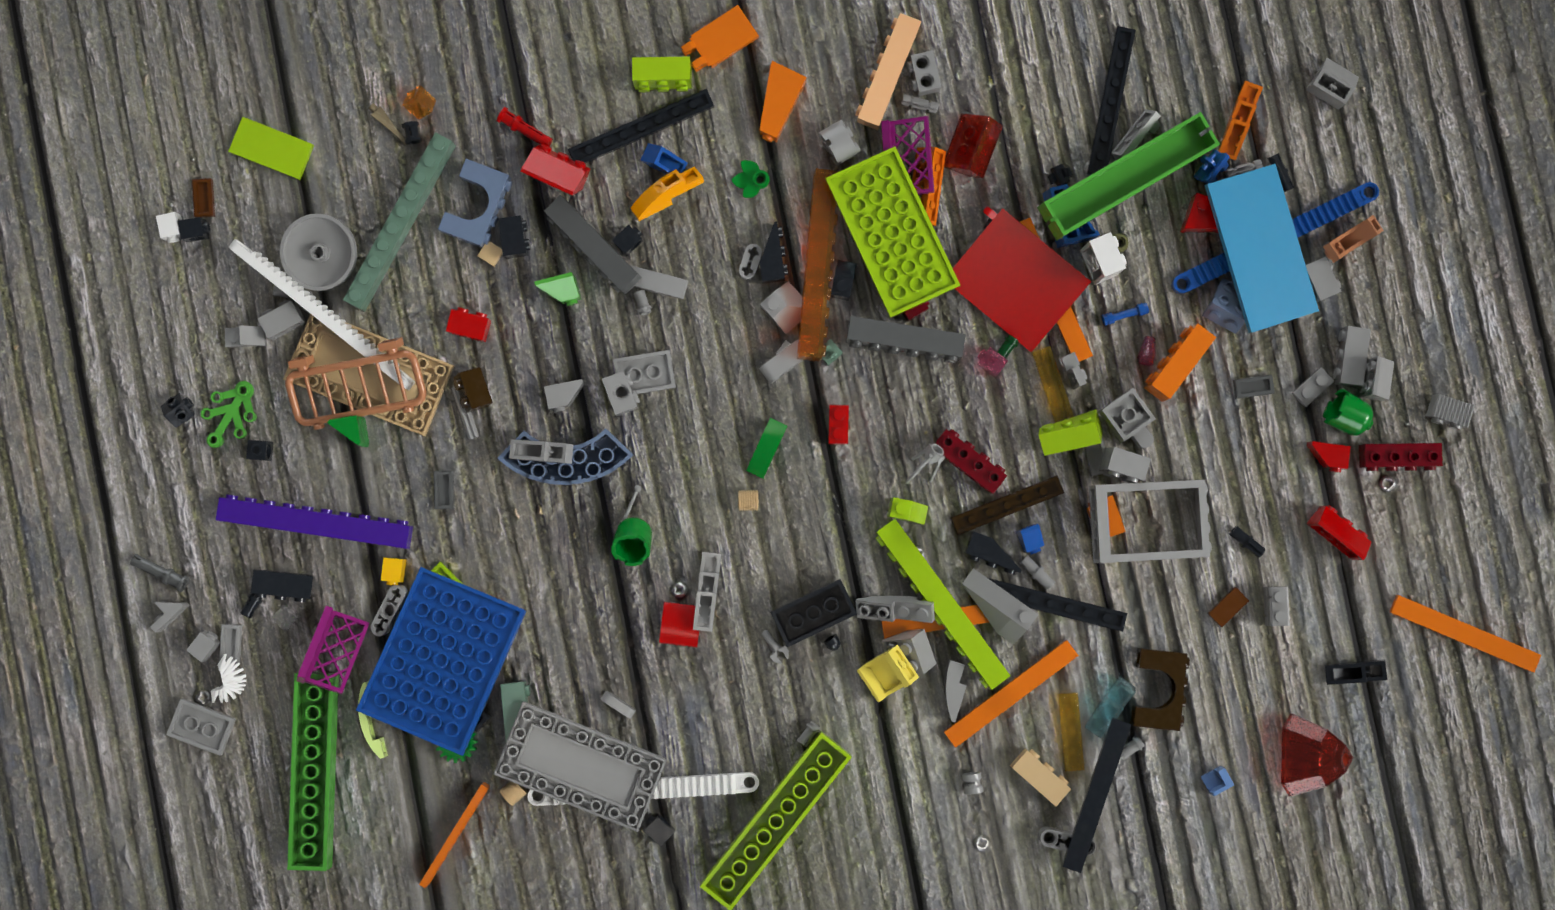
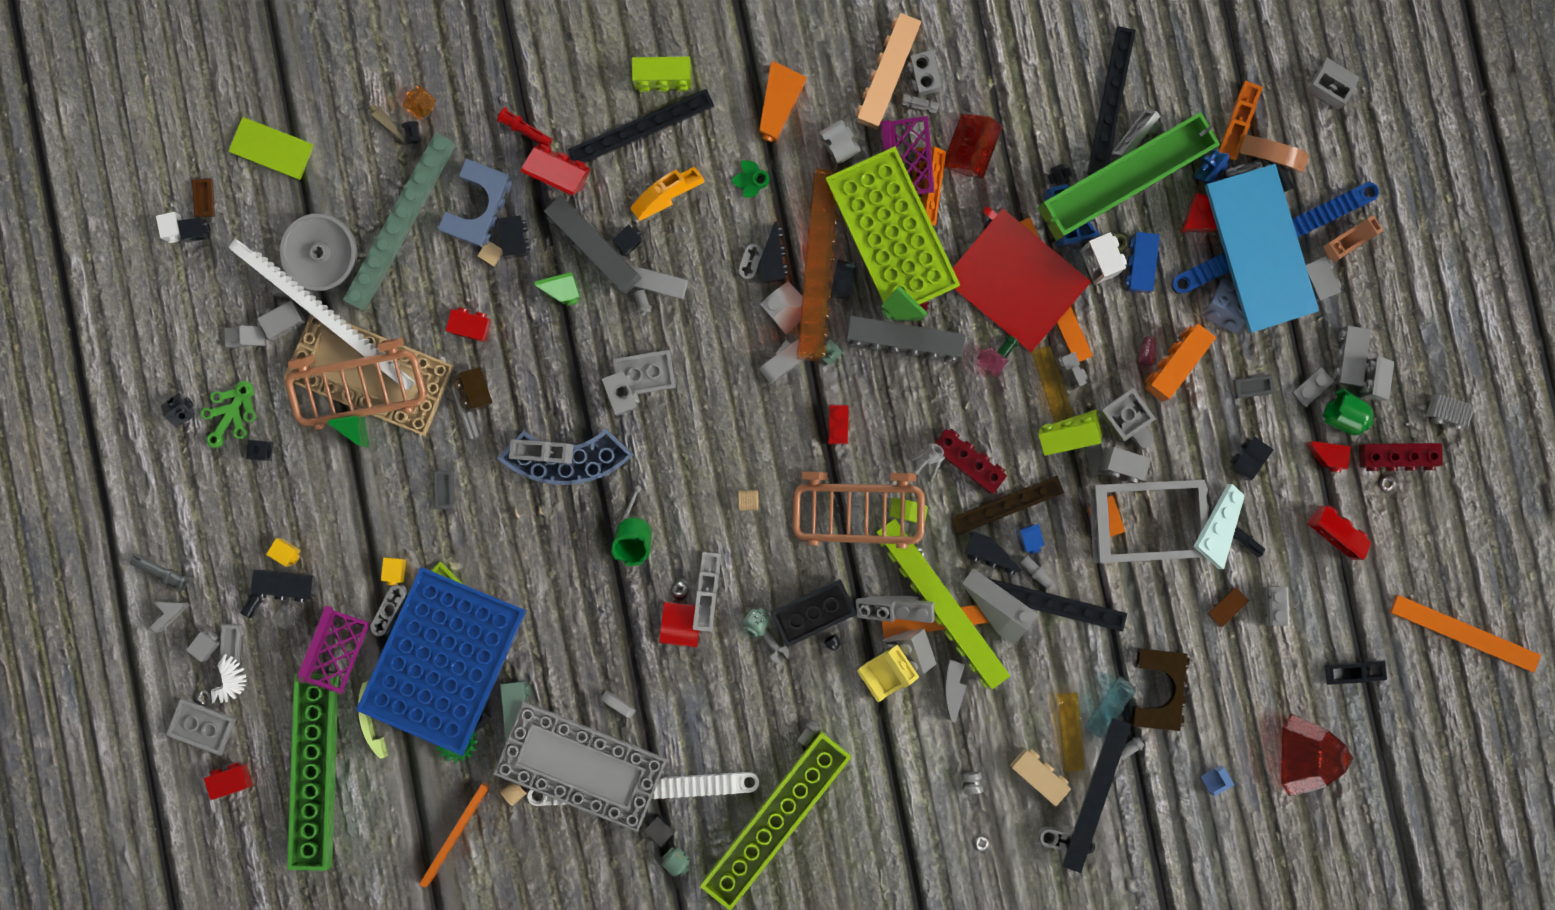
dark purple brick [215,494,413,549] -> none
light grey slope [544,379,585,413] -> none
blue slope [640,143,688,174] -> none
orange tile [681,5,759,72] -> none
green slope [746,418,788,479] -> none
orange tile [943,640,1079,748] -> none
blue bar [1101,302,1149,326] -> none
none -> red brick [203,762,253,801]
none -> yellow brick [266,538,301,567]
none -> sand green head [662,847,690,876]
none -> sand green head [742,608,771,638]
none -> nougat bar [793,472,925,548]
none -> bright green slope [880,286,928,321]
none -> blue brick [1125,232,1160,294]
none -> light aqua wing [1193,484,1245,569]
none -> black brick [1230,436,1274,482]
none -> nougat arch [1239,135,1310,173]

